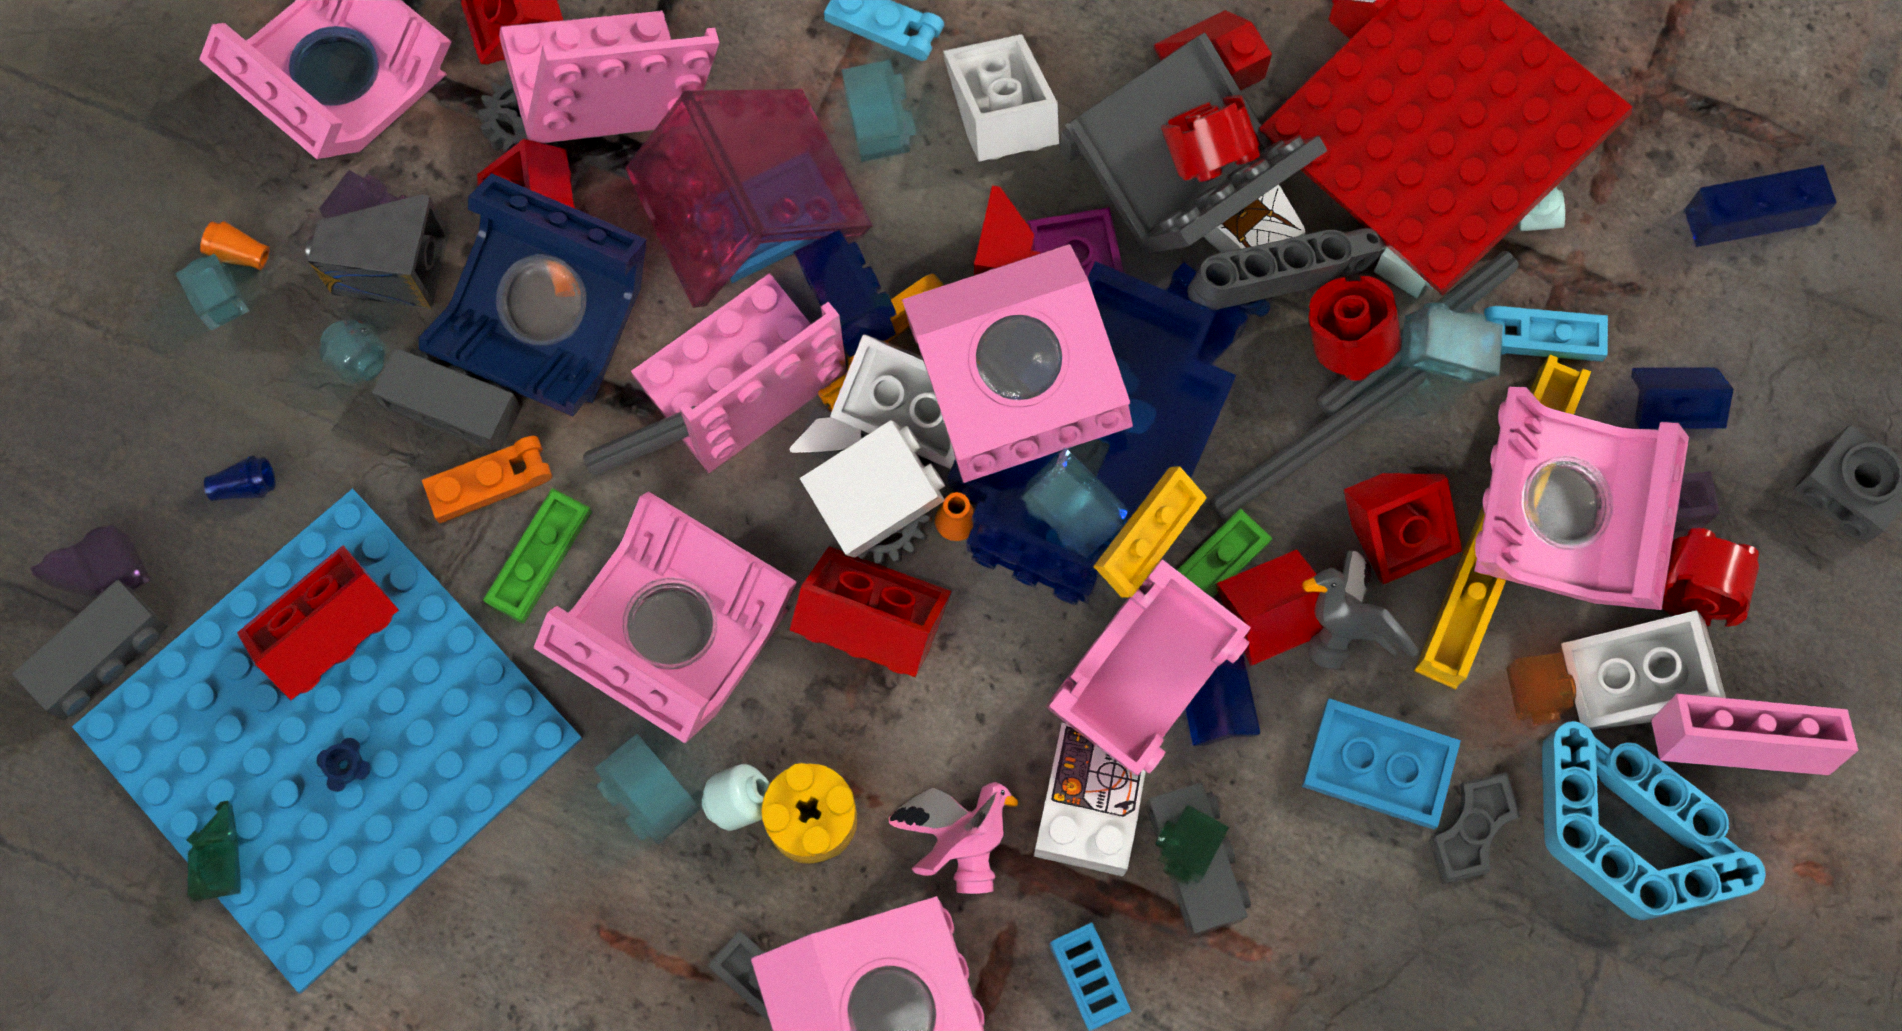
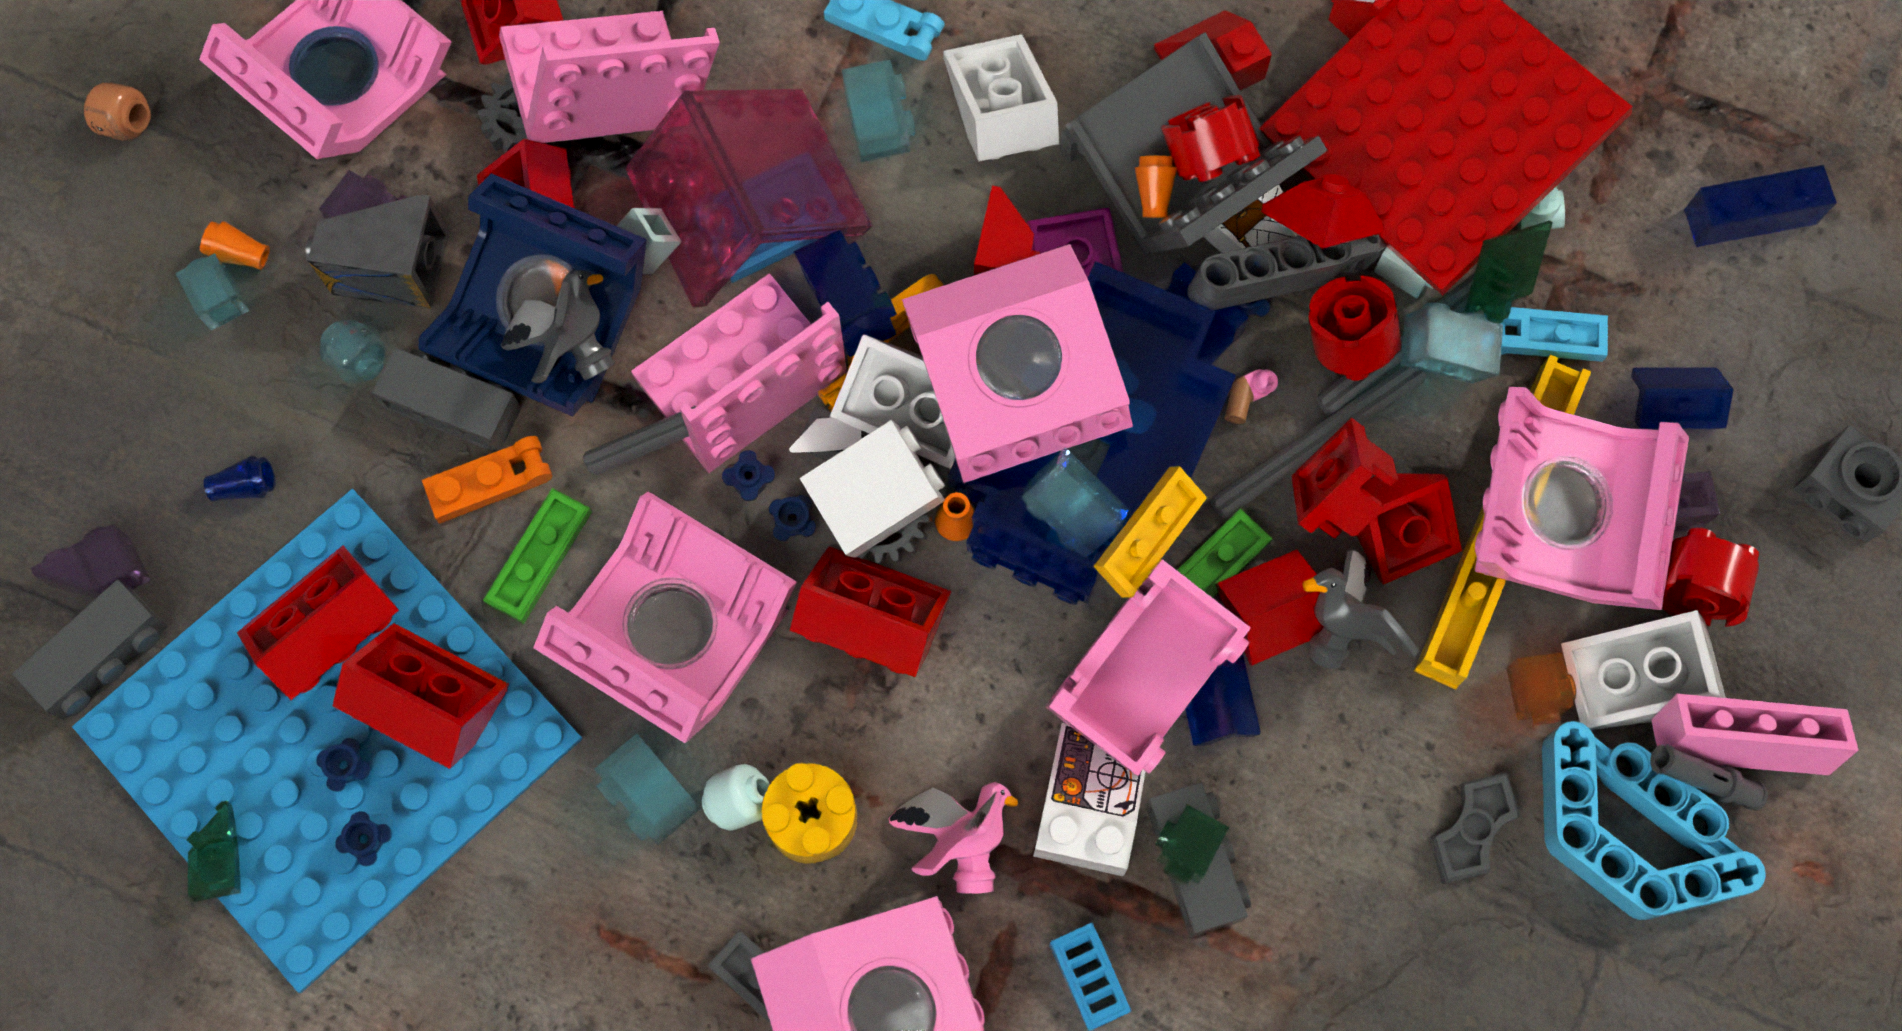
dark azure plate [1301,698,1461,830] -> none
none -> nougat head [84,83,151,141]
none -> red slope [332,623,509,769]
none -> dark blue plate [335,811,392,866]
none -> dark grey animal [501,270,615,383]
none -> light aqua brick [617,208,682,274]
none -> dark blue plate [722,450,775,501]
none -> dark blue plate [769,495,816,541]
none -> orange cone [1135,156,1177,218]
none -> arm [1225,369,1278,424]
none -> red slope [1261,174,1384,249]
none -> red panel [1291,418,1398,538]
none -> clear green hinge [1464,220,1553,324]
none -> dark grey pin [1650,744,1768,811]

